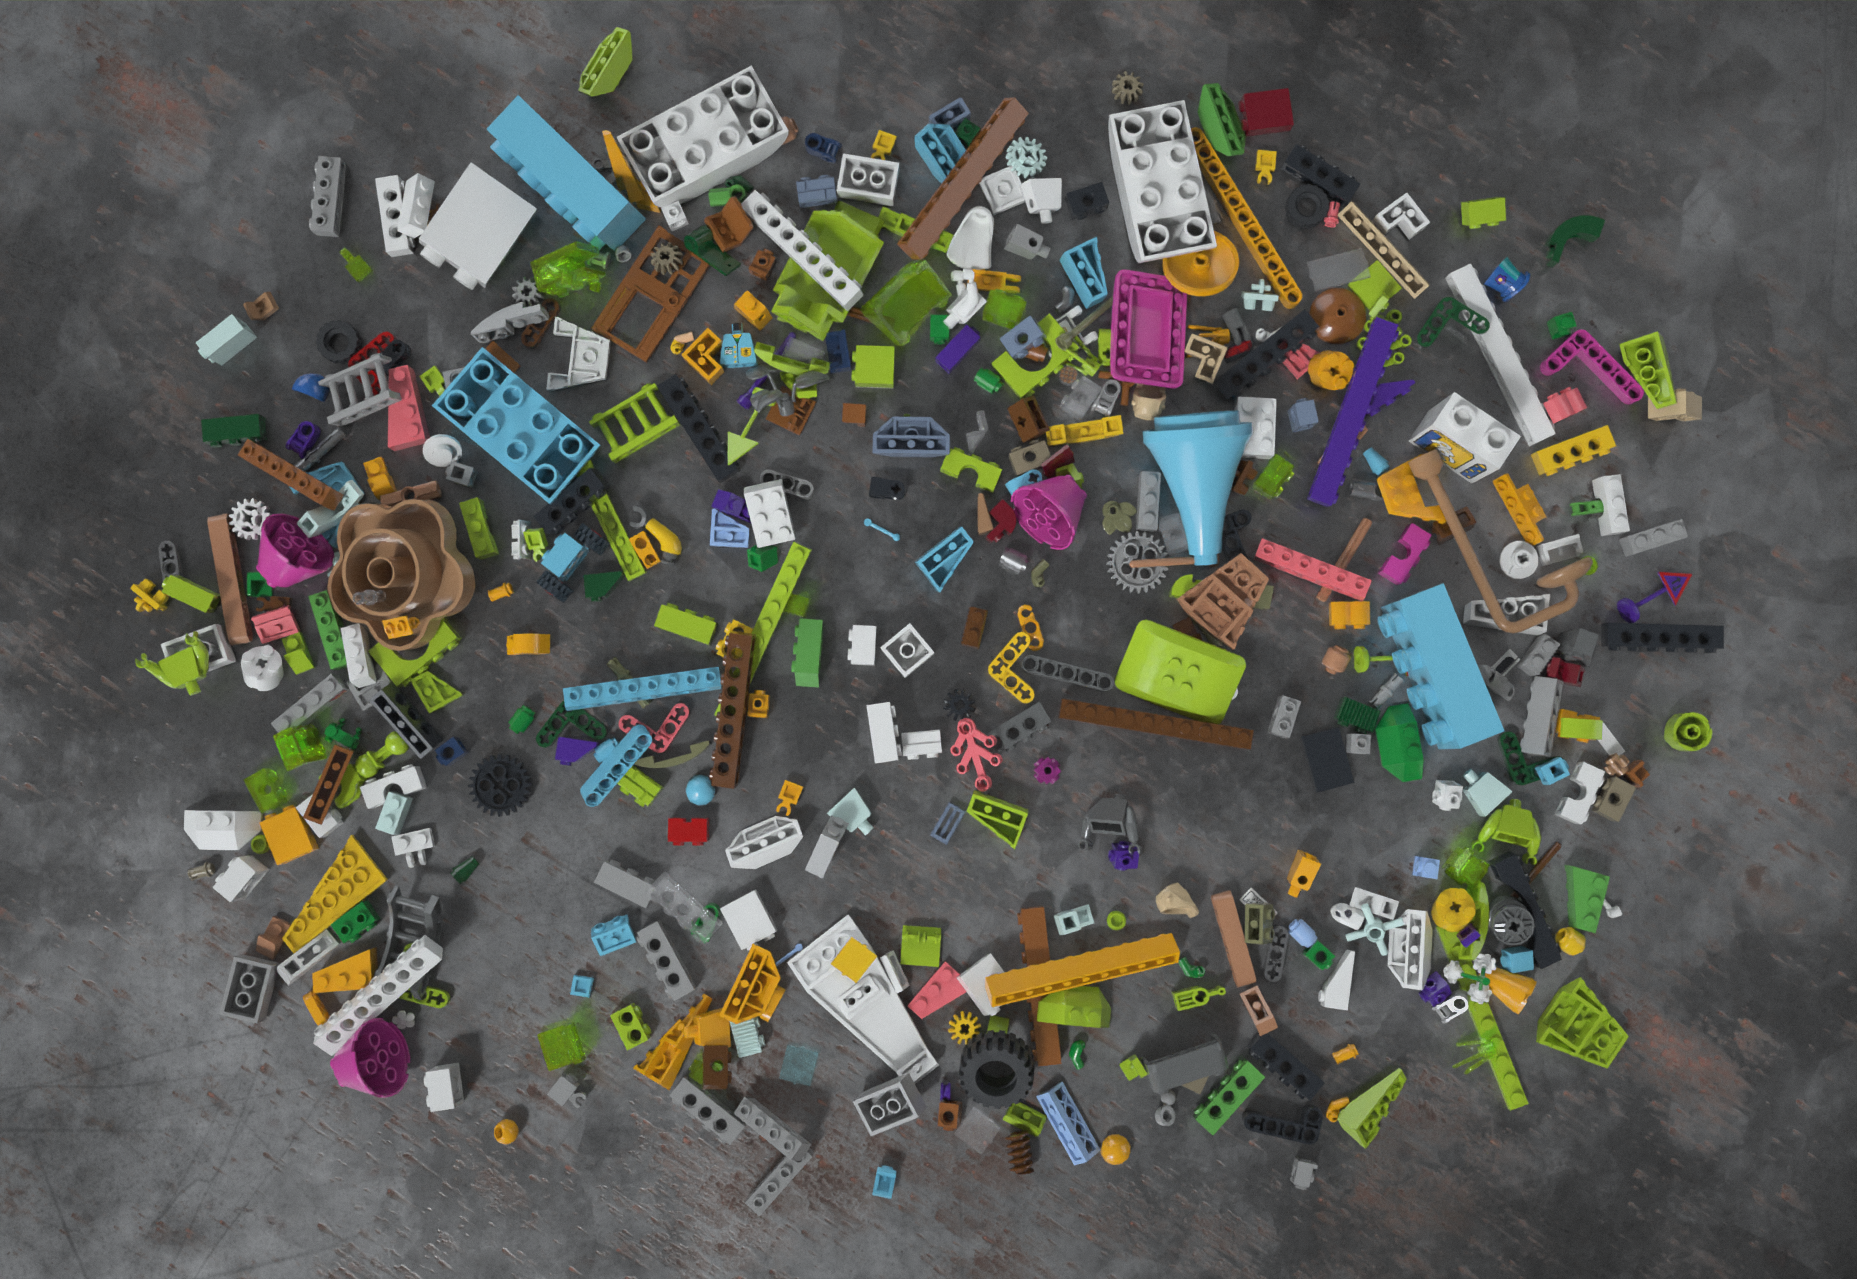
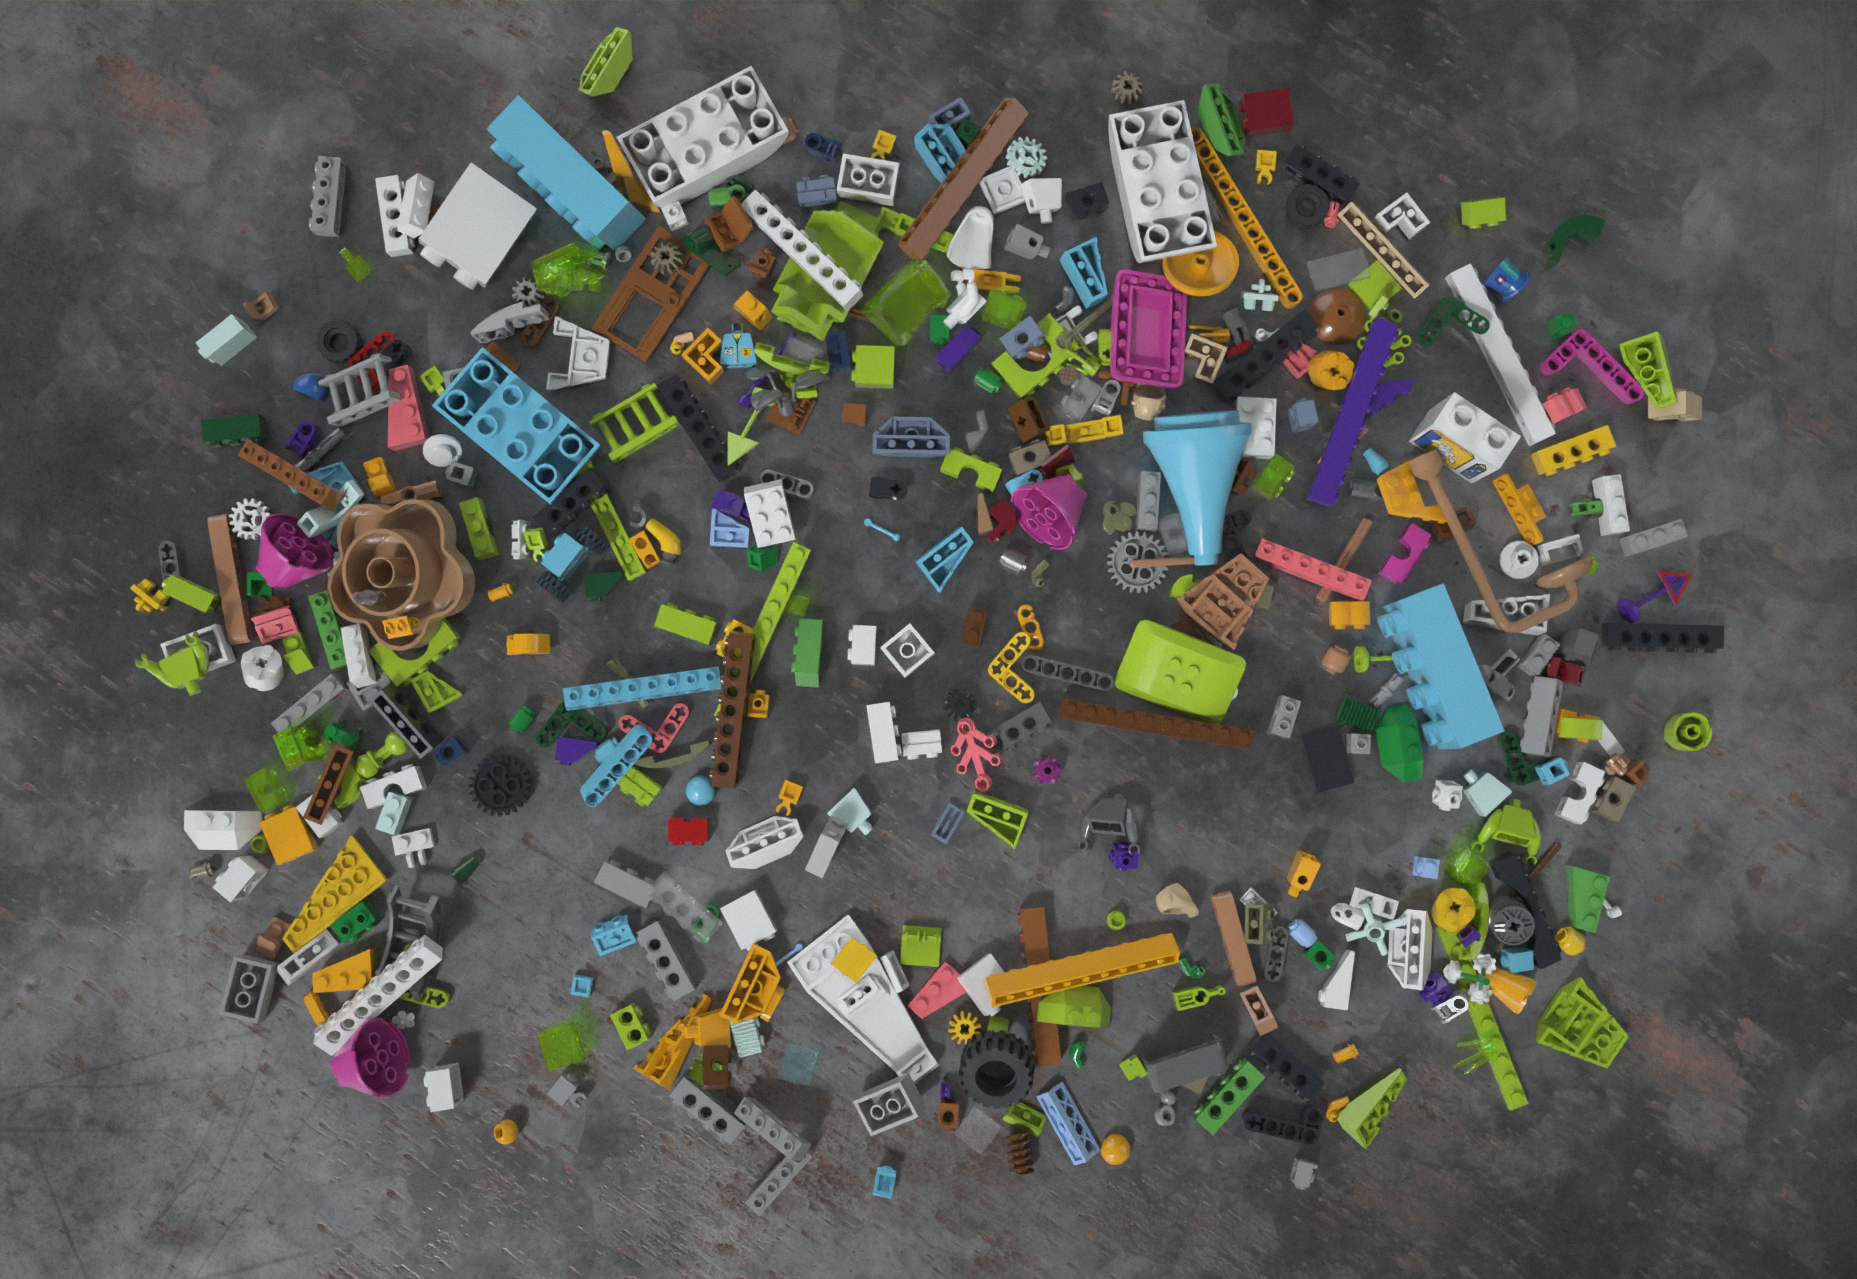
light aqua brick [1054,904,1094,935] -> none

